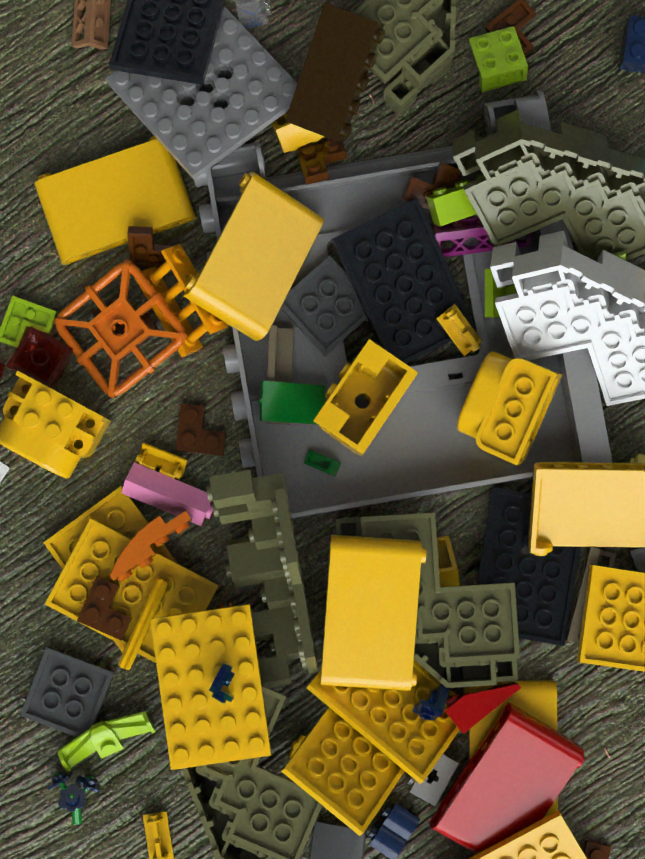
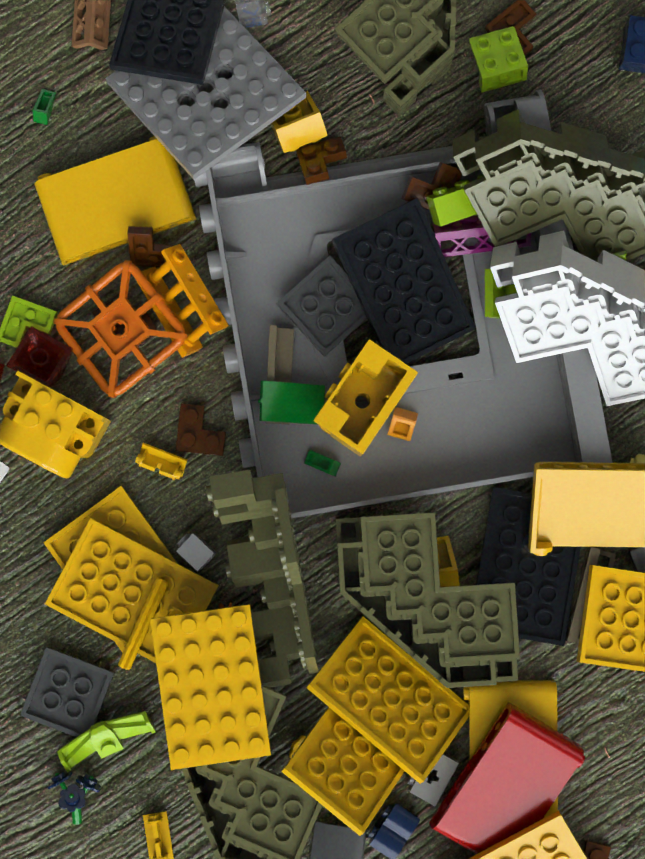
reddish brown plate [77,576,132,641] -> none
orange slope [110,511,192,582] -> none
bright pink brick [122,462,213,526] -> none
yellow windscreen [183,171,324,341] -> none
bracket [209,661,235,703] -> none
dark brown brick [285,3,385,142] -> none
yellow windscreen [320,535,426,691] -> none
bracket [413,683,450,721] -> none
yellow hinge [436,304,483,356] -> none
red slope [443,682,521,734] -> none
yellow brick [457,351,563,465] -> none
none -> green piece [33,89,56,125]
none -> light grey brick [176,533,217,571]
none -> light orange slope [387,407,418,441]

